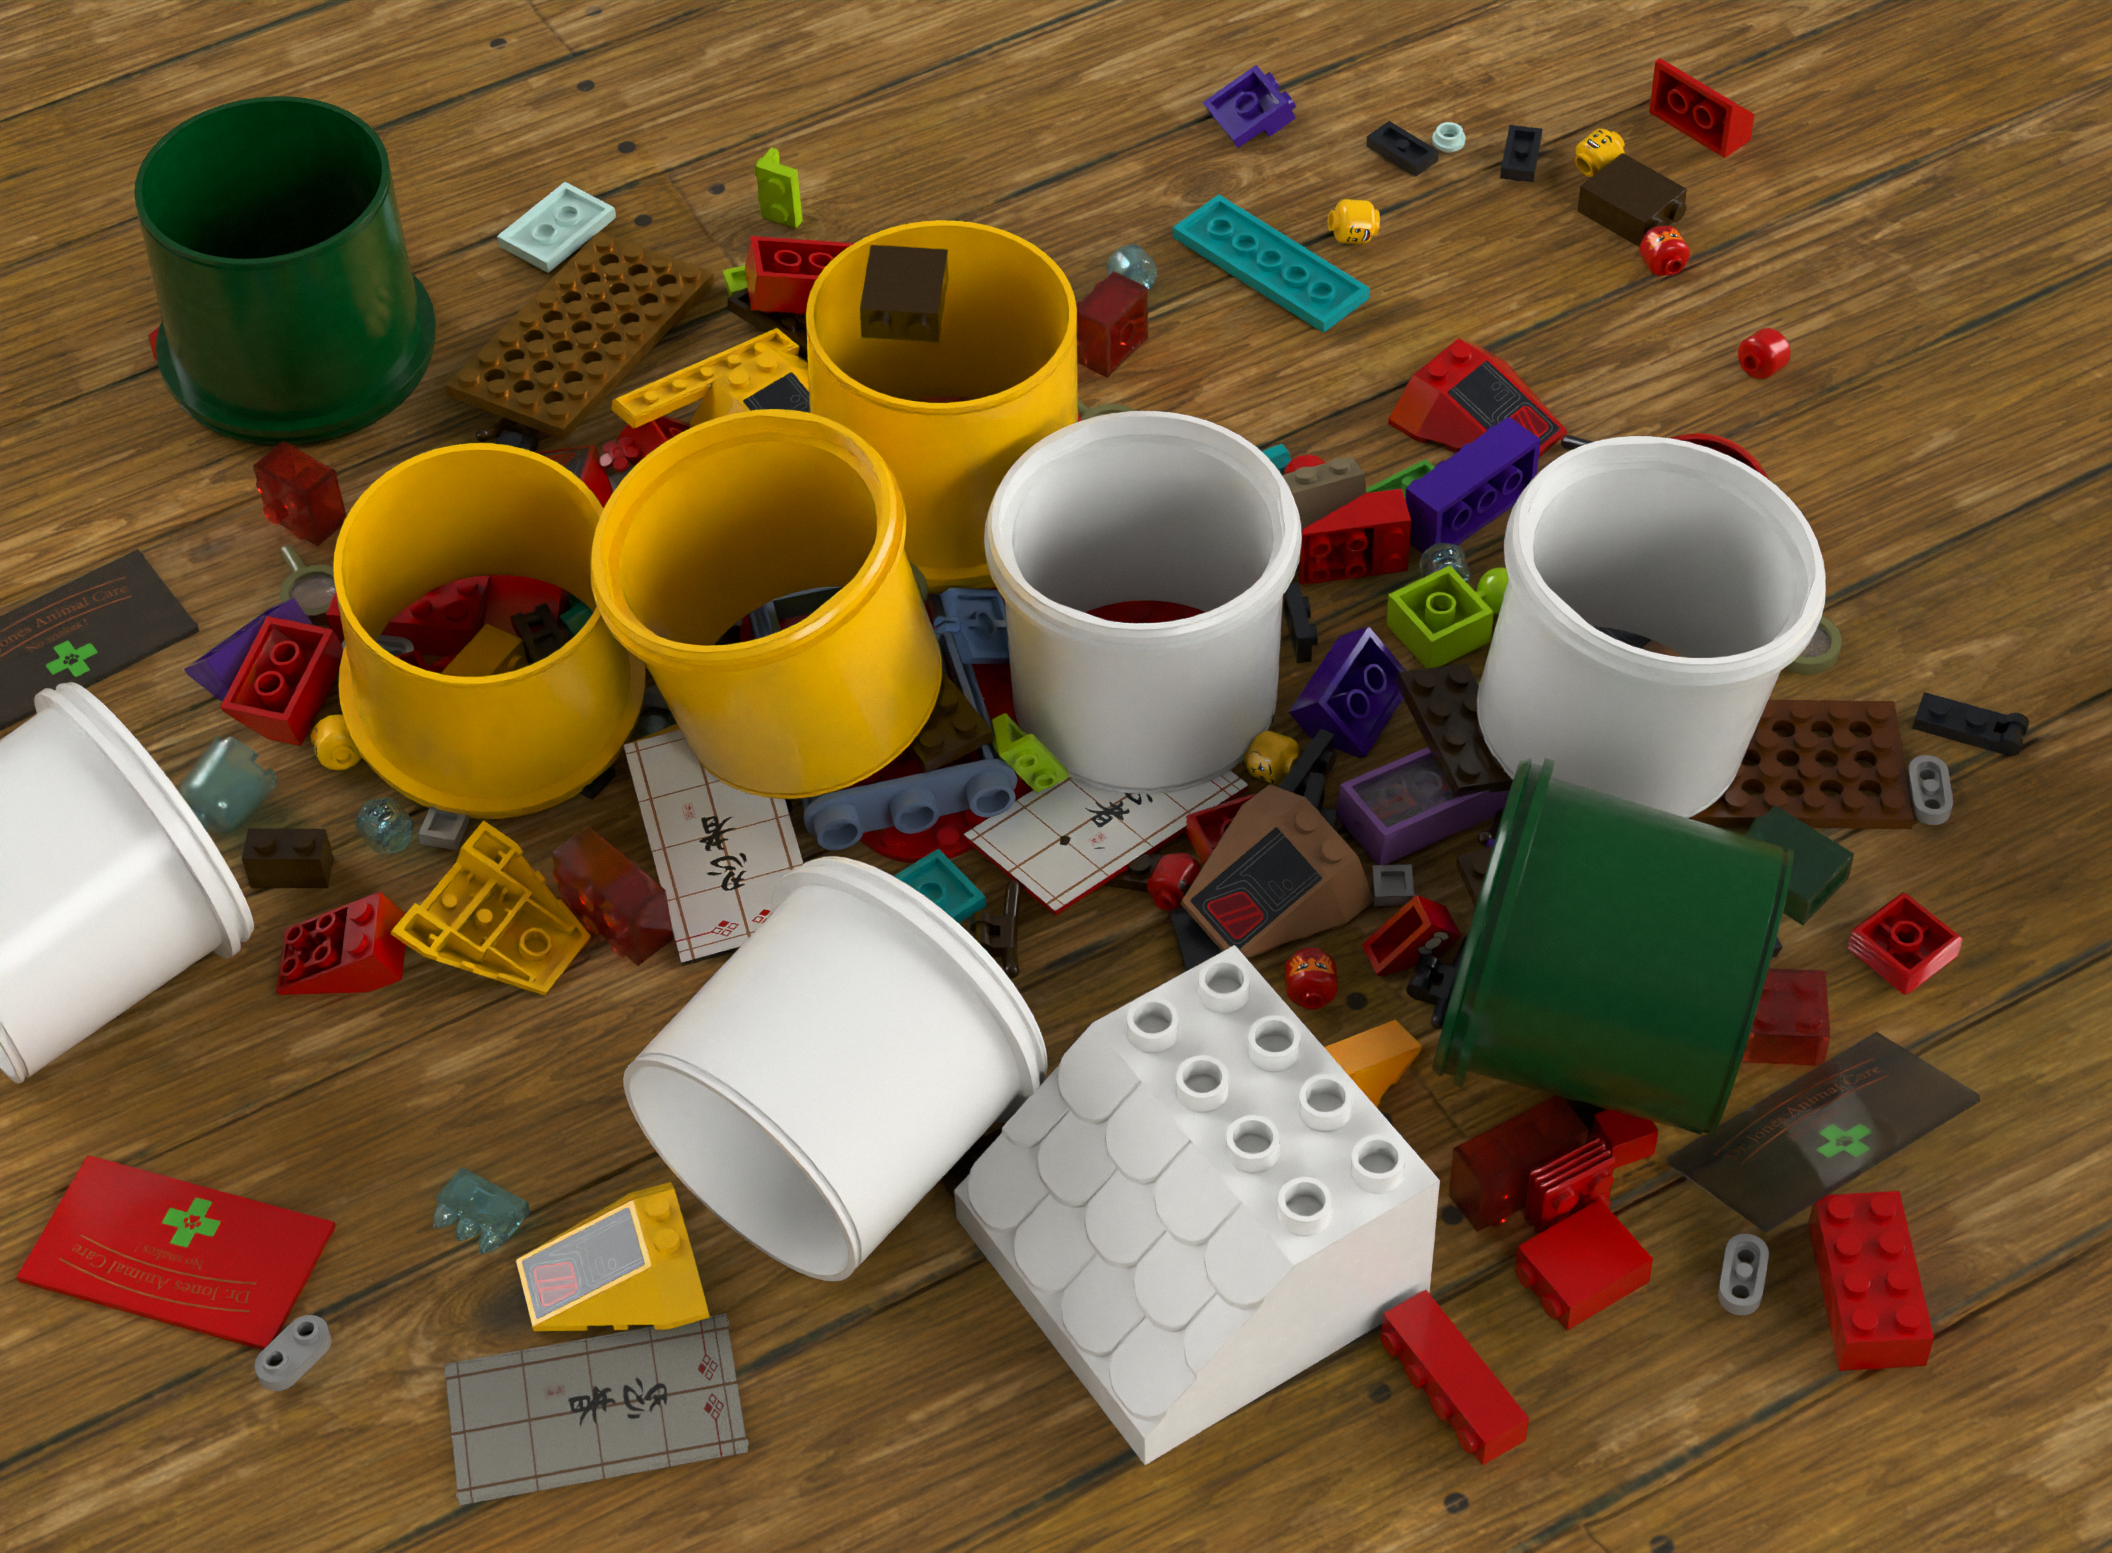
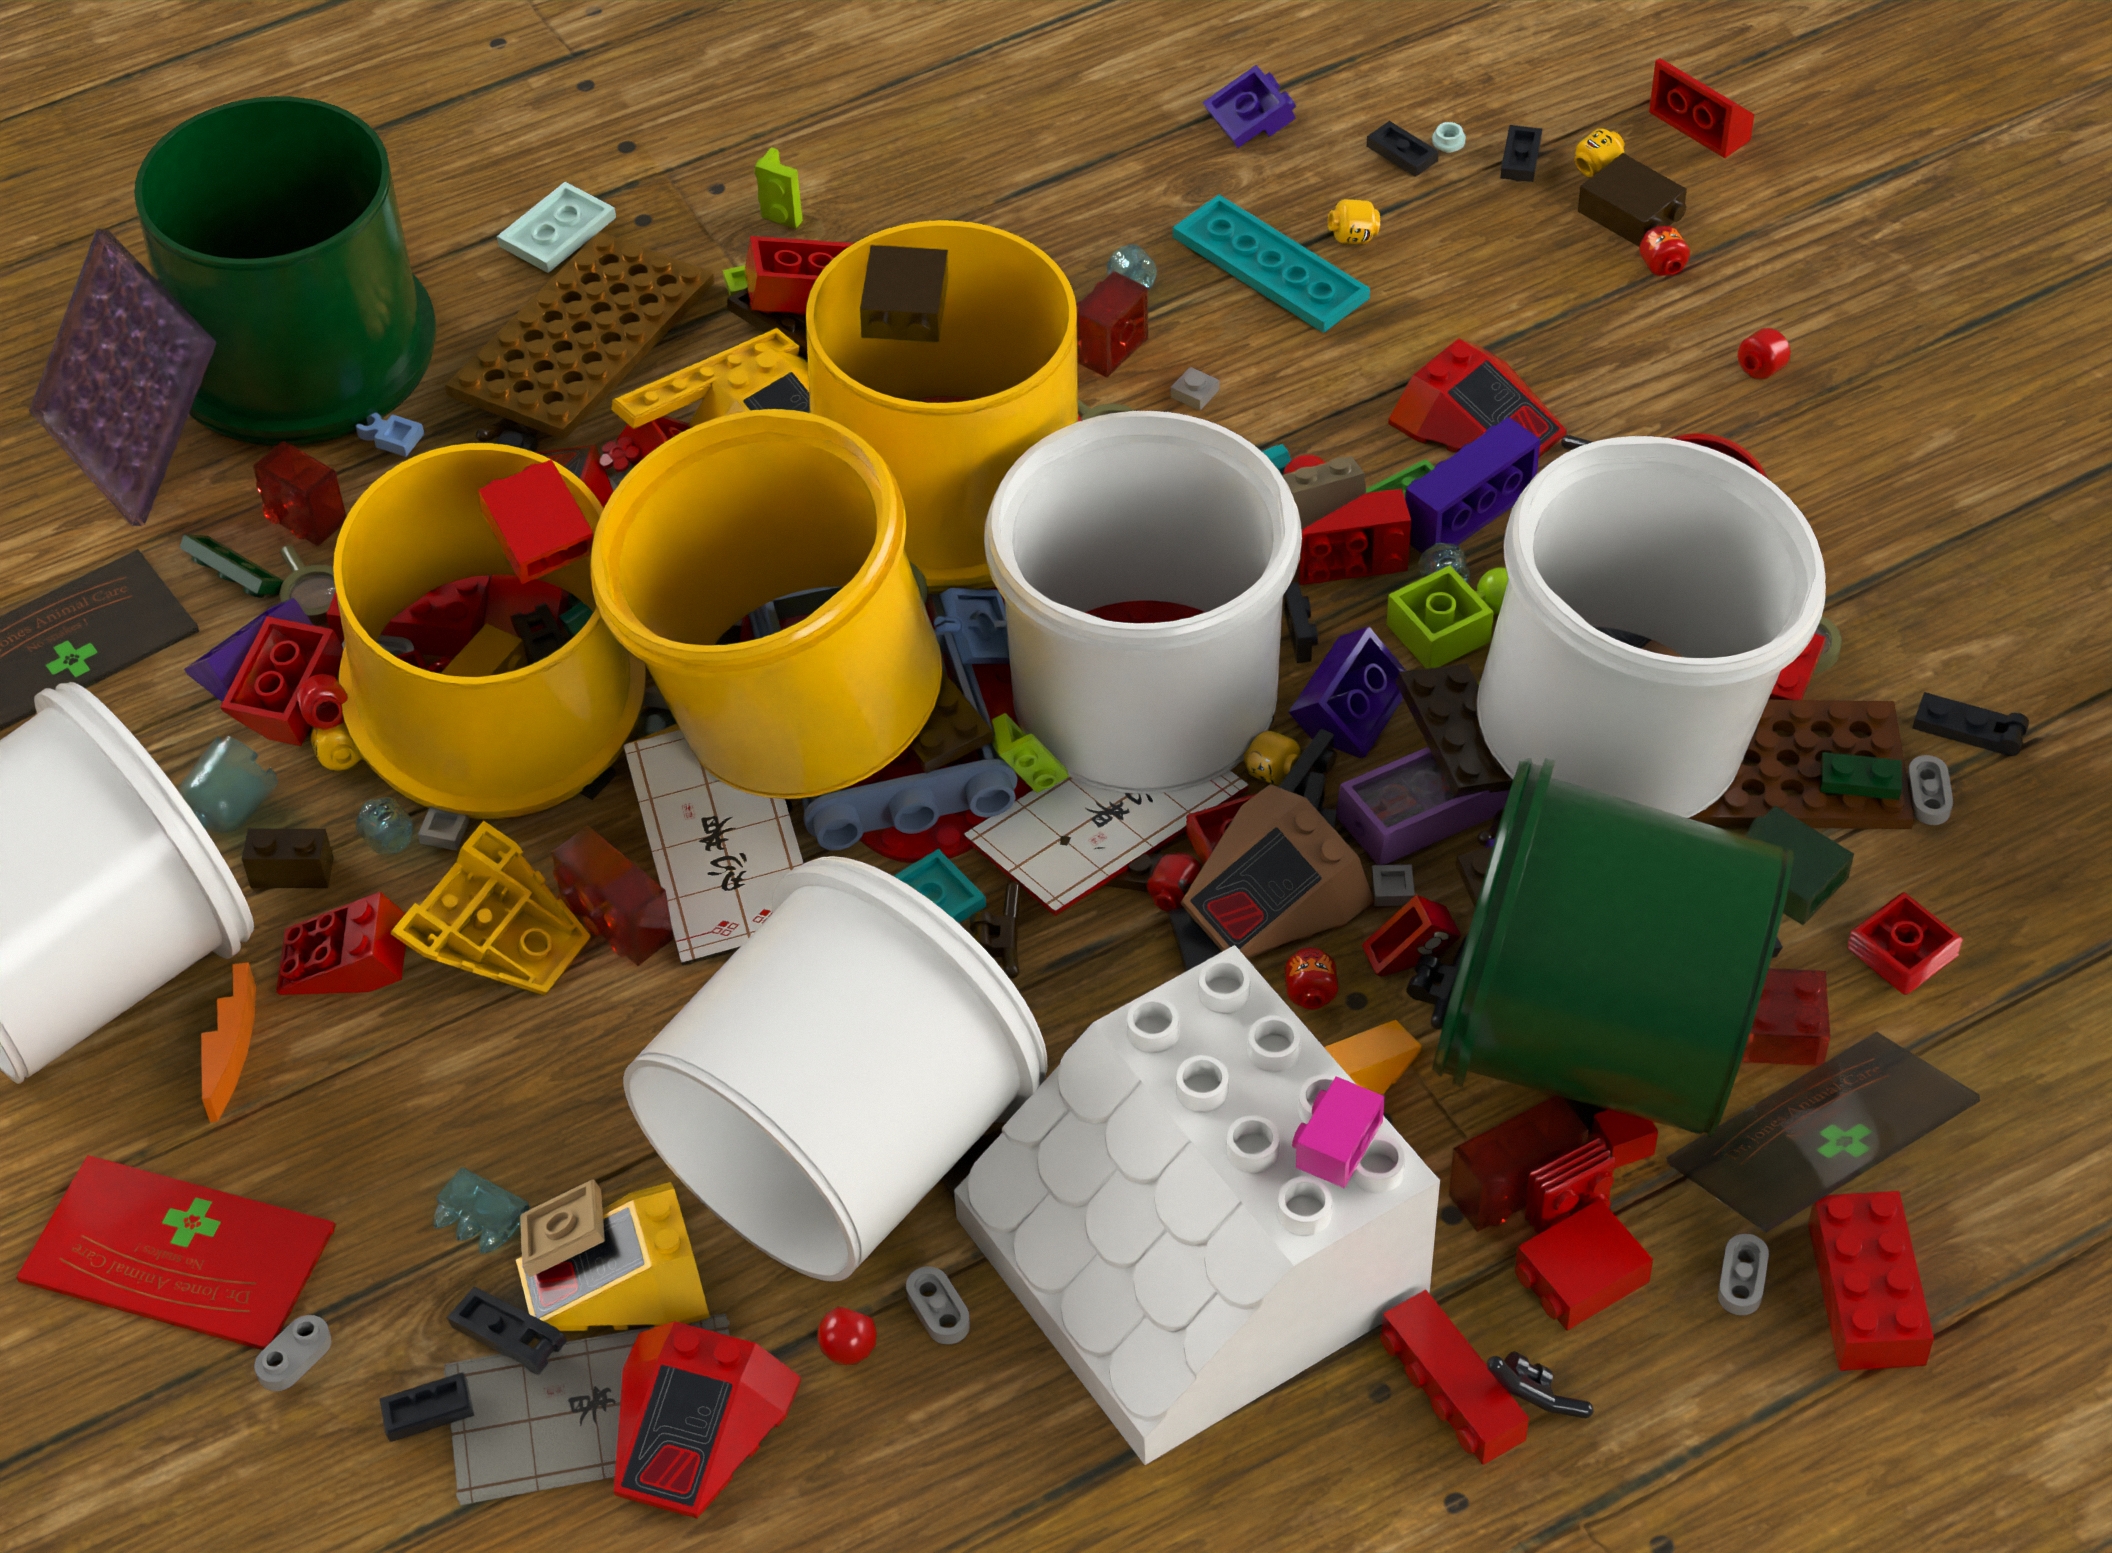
none -> plate [29,229,216,526]
none -> dark green plate [179,534,284,598]
none -> orange slope [201,962,256,1123]
none -> red head [297,674,348,730]
none -> light blue plate [356,412,424,457]
none -> black plate [379,1372,475,1442]
none -> black plate [447,1286,567,1375]
none -> red brick [478,459,594,584]
none -> tan tile [520,1179,605,1277]
none -> red wedge [614,1321,801,1519]
none -> red piece [817,1306,877,1365]
none -> light grey plate [906,1266,970,1344]
none -> light grey plate [1171,367,1219,411]
none -> dark pink brick [1292,1076,1385,1188]
none -> black piece [1487,1351,1594,1418]
none -> red plate [1769,633,1825,700]
none -> dark green plate [1820,752,1902,800]

